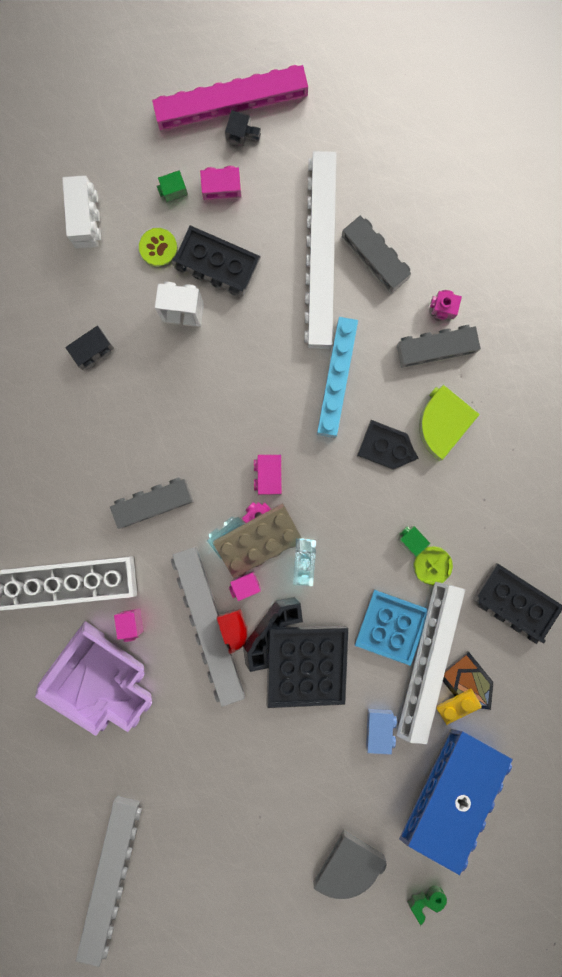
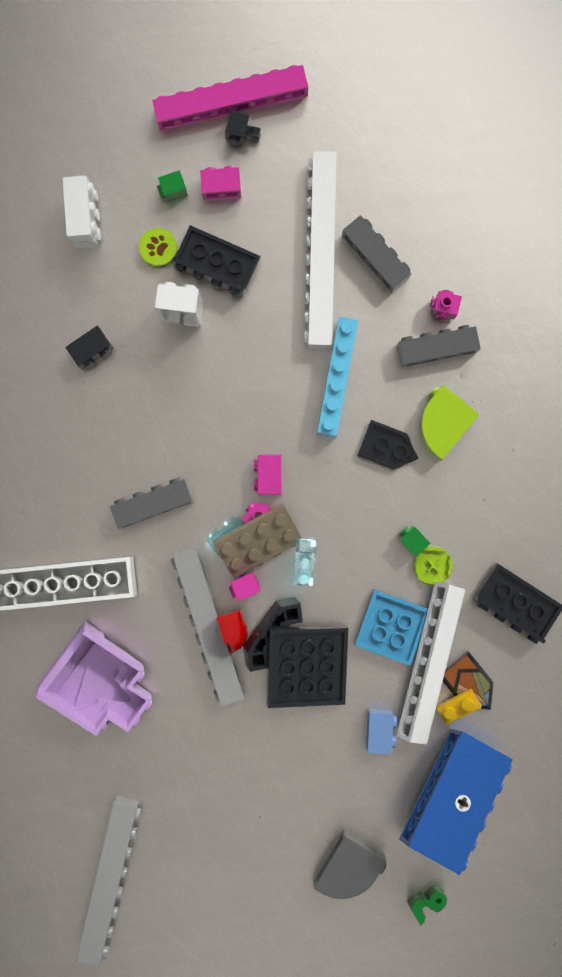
dark pink brick [114,609,144,642] -> none

